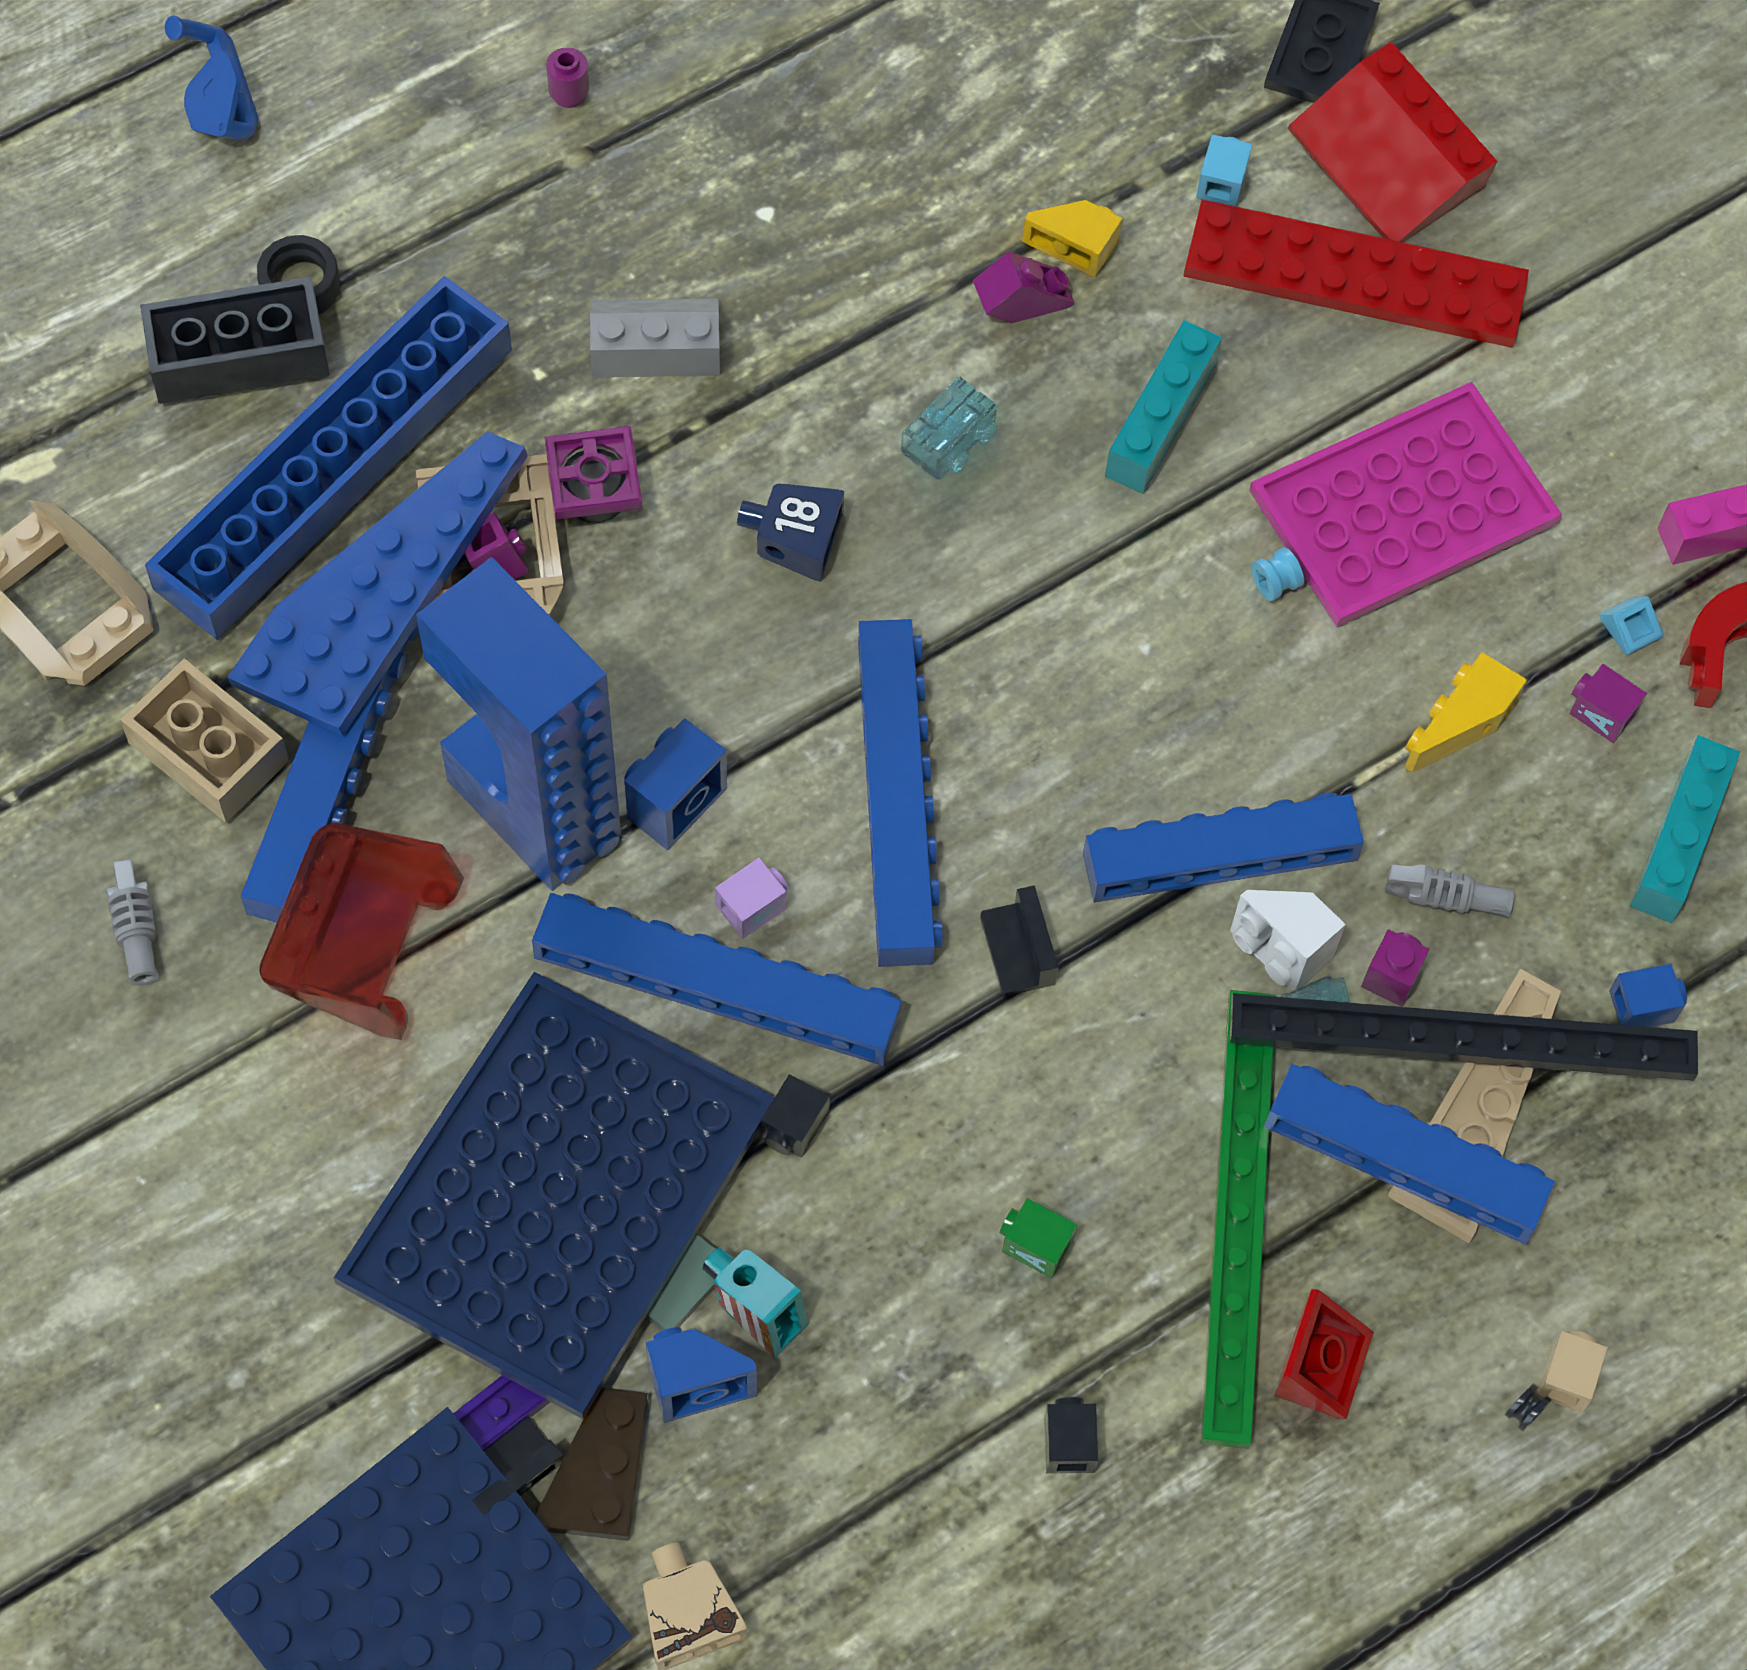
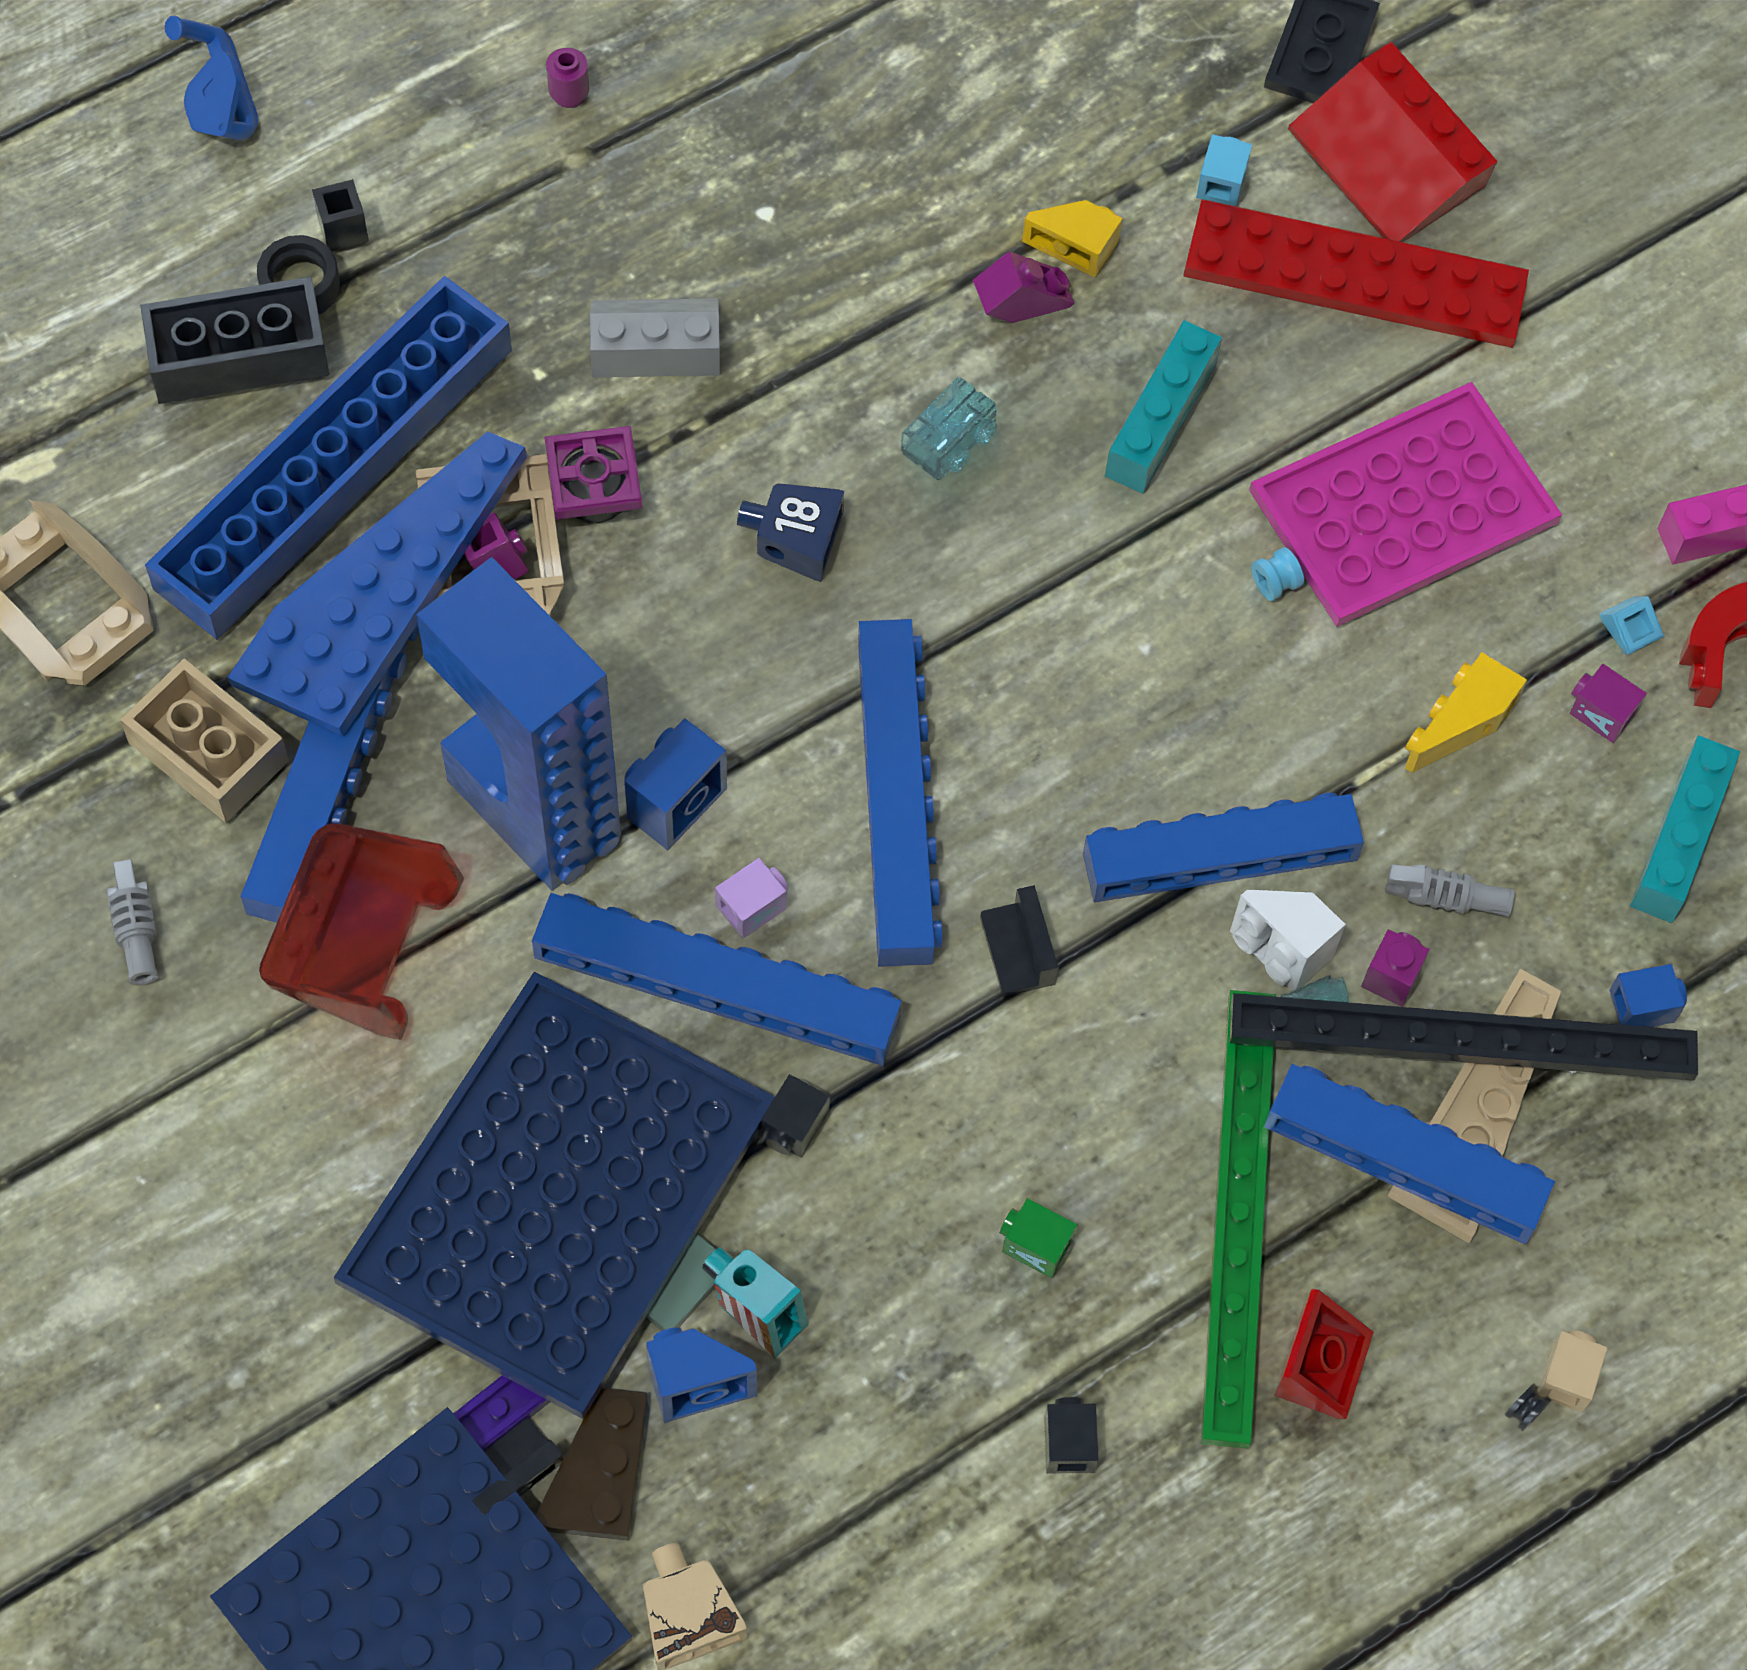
none -> black brick [312,179,369,251]

